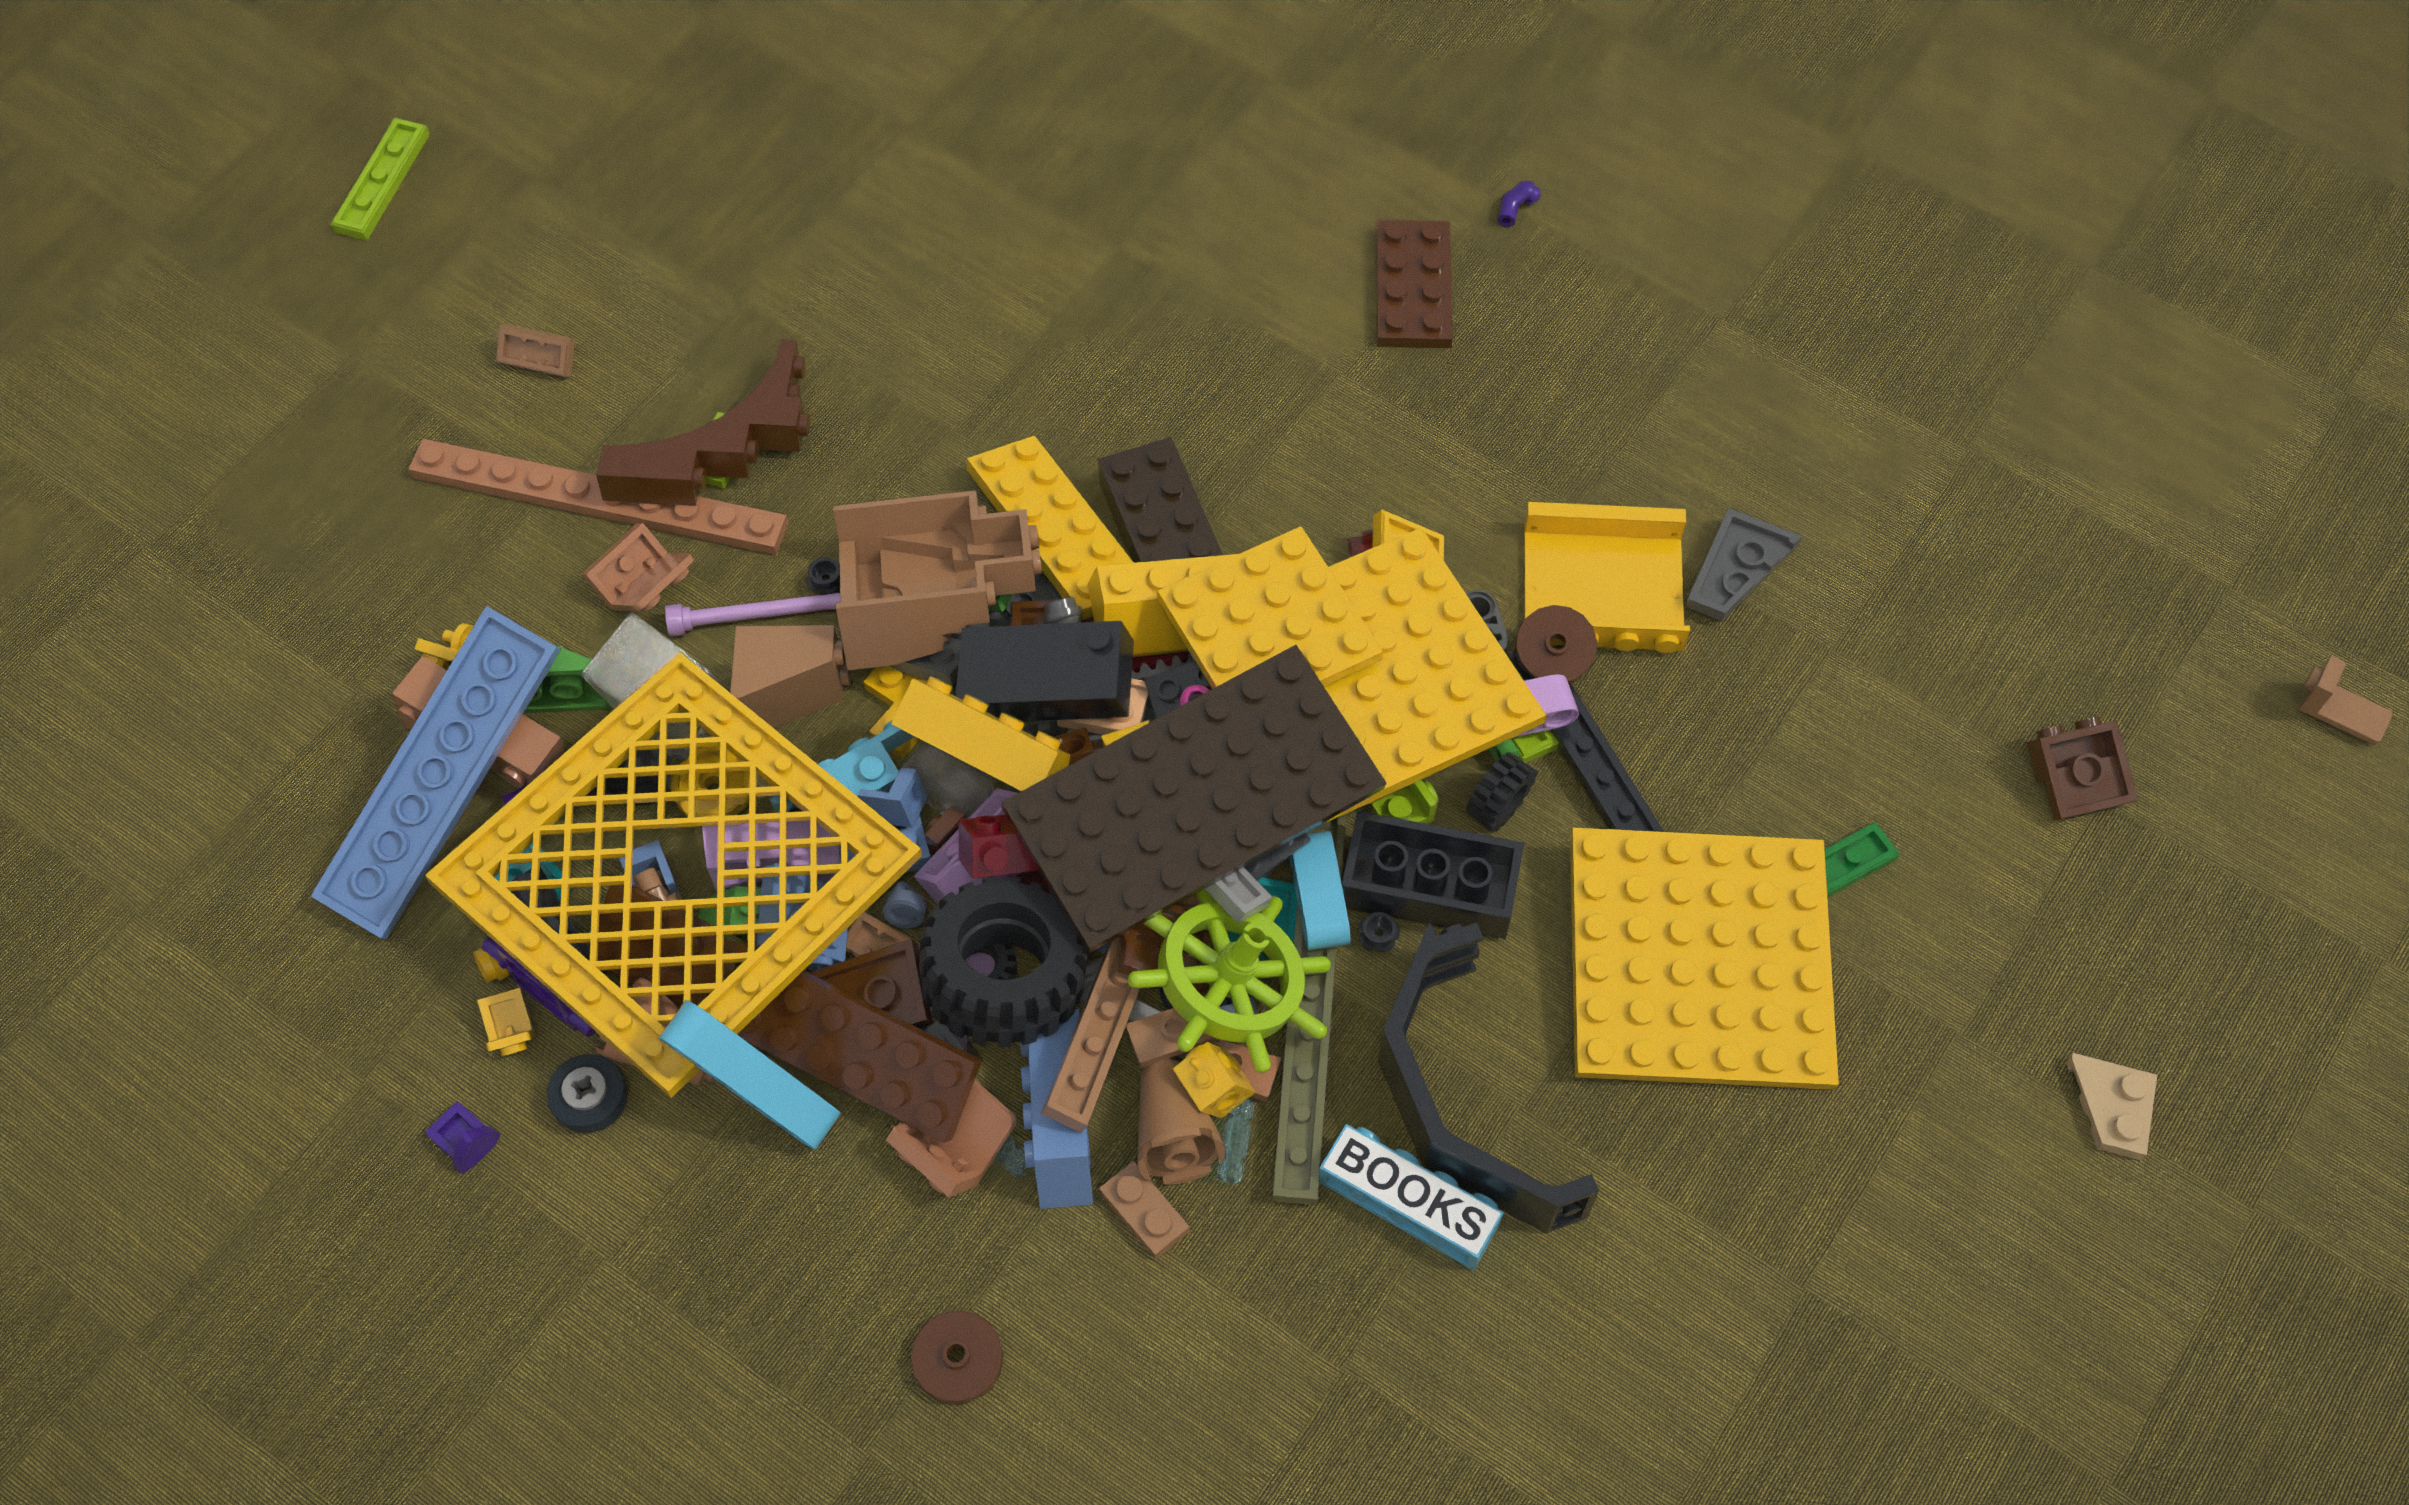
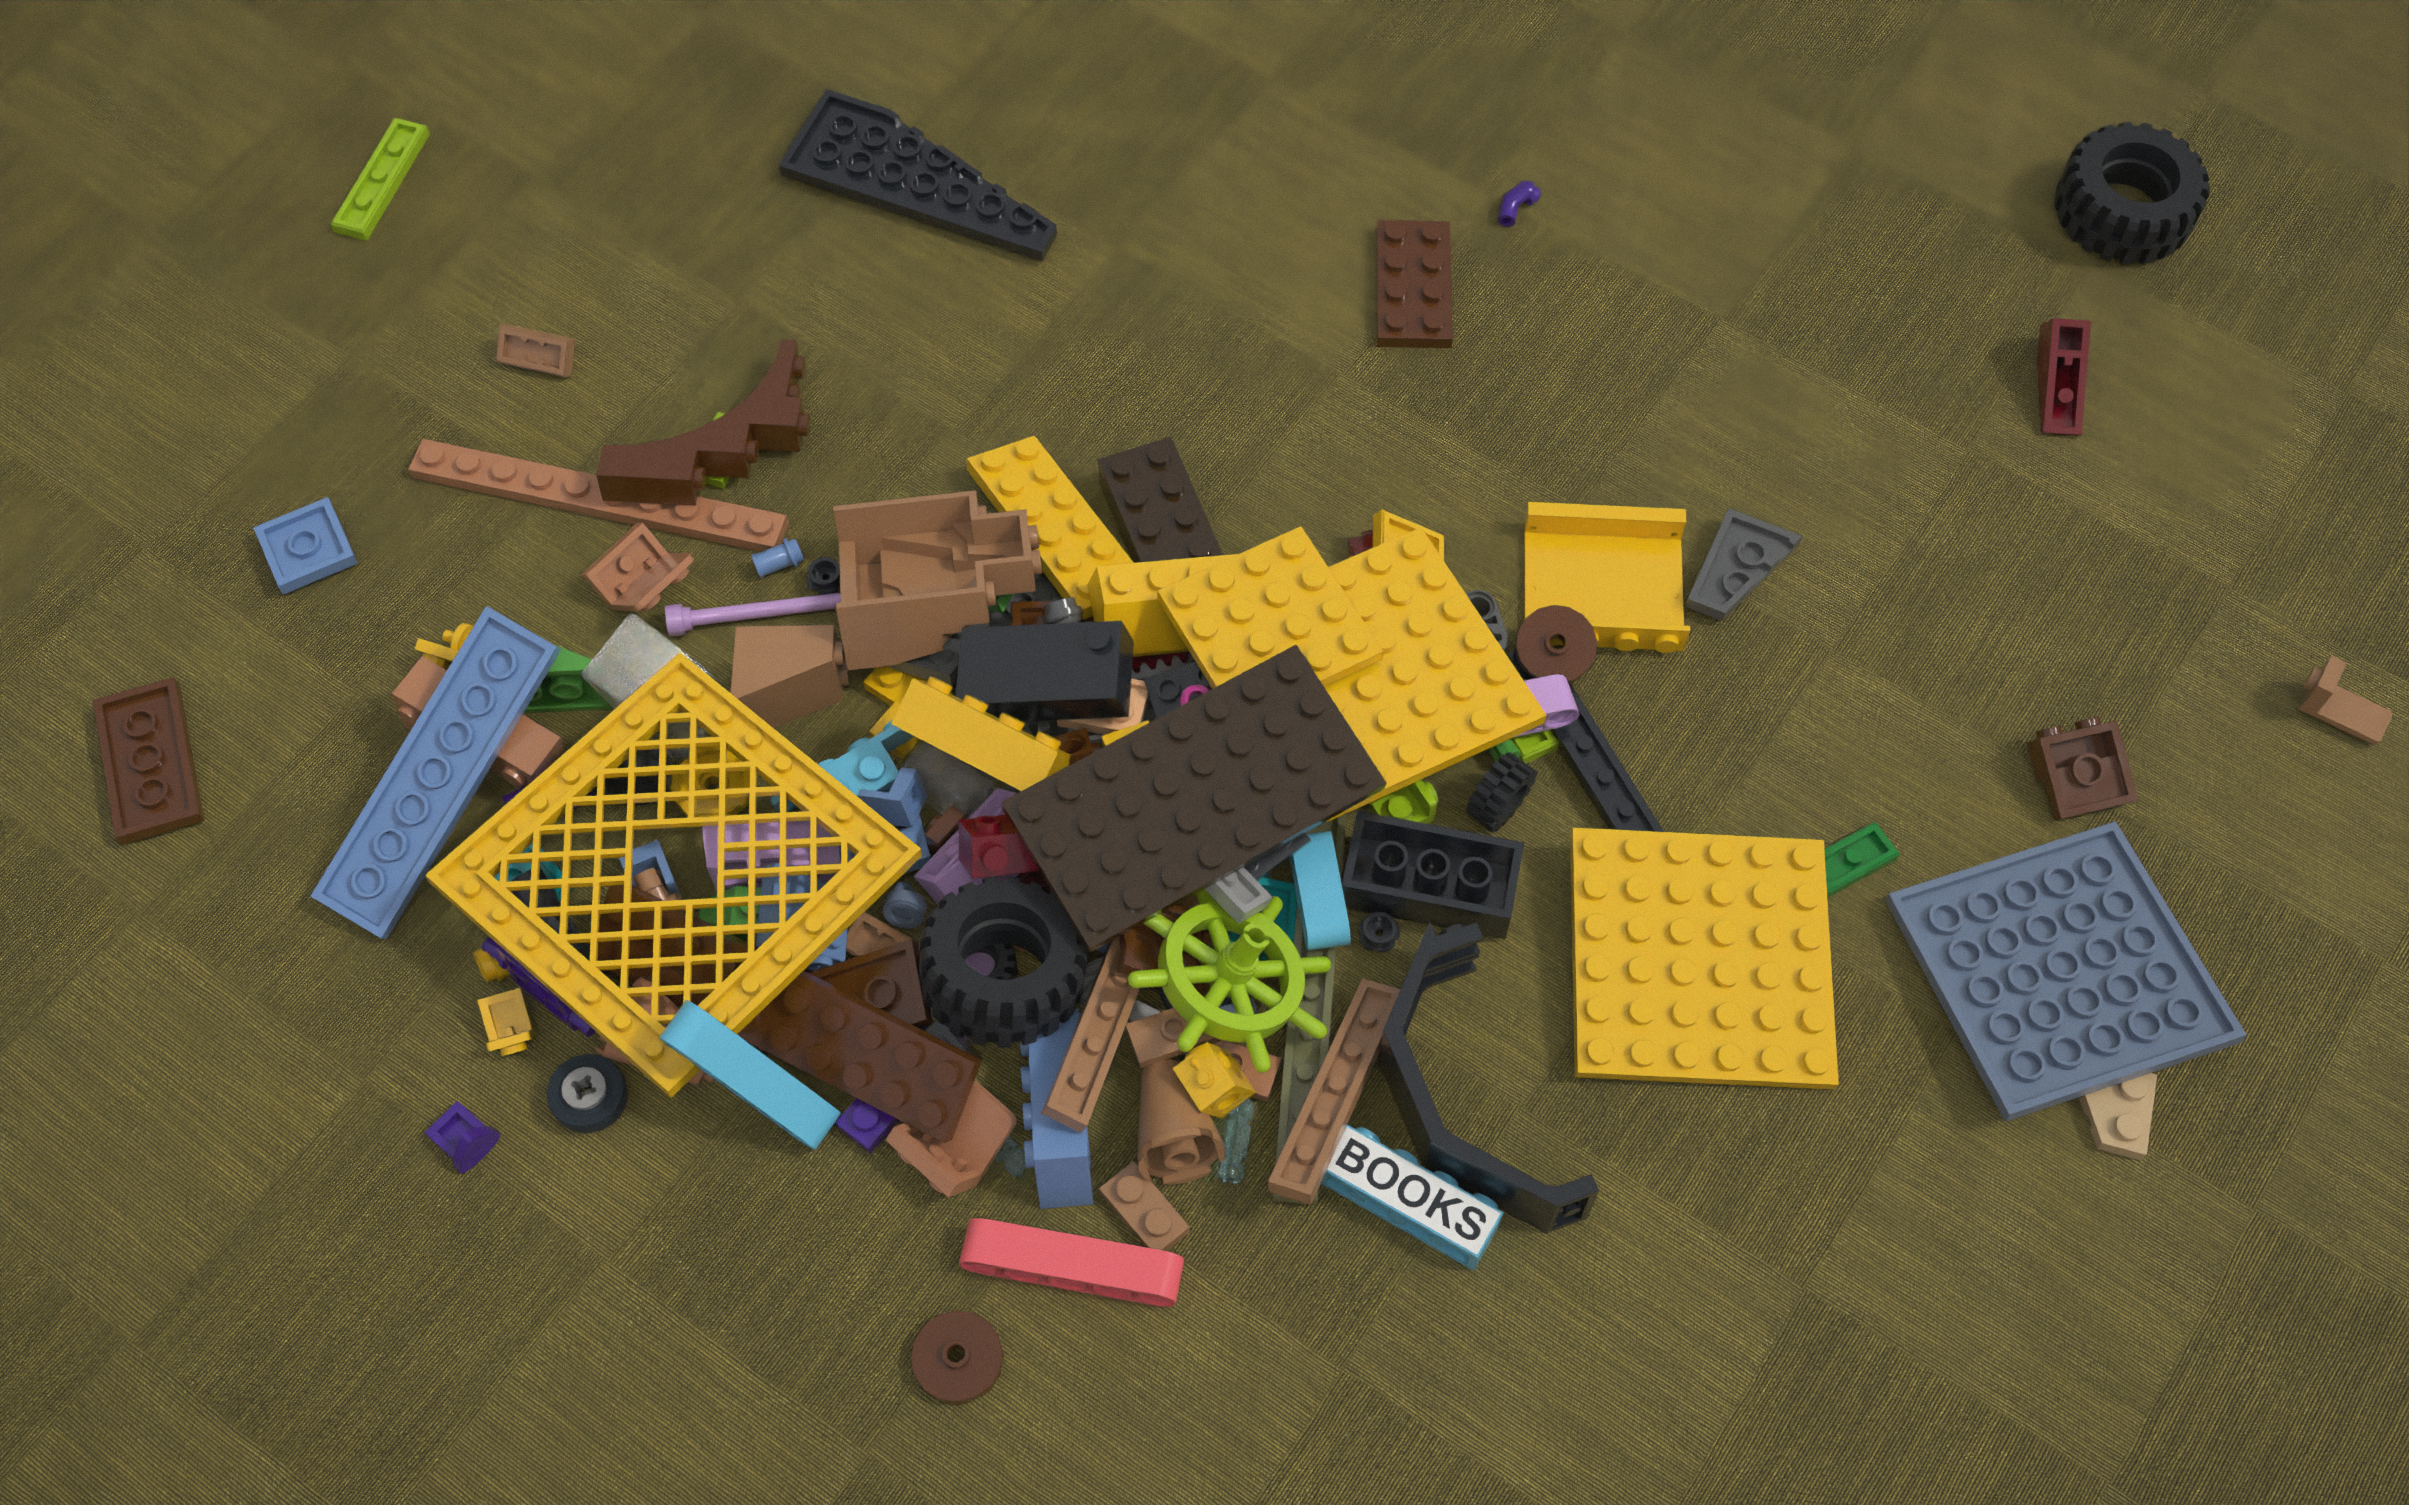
none -> reddish brown plate [93,677,205,845]
none -> medium blue plate [253,497,358,595]
none -> medium blue pin [751,537,804,578]
none -> black wing [778,89,1057,261]
none -> dark purple plate [835,1098,899,1154]
none -> coral beam [959,1218,1184,1307]
none -> medium nougat plate [1268,978,1401,1205]
none -> sand blue plate [1885,821,2247,1122]
none -> dark red slope [2037,318,2091,436]
none -> black tyre [2054,122,2210,264]

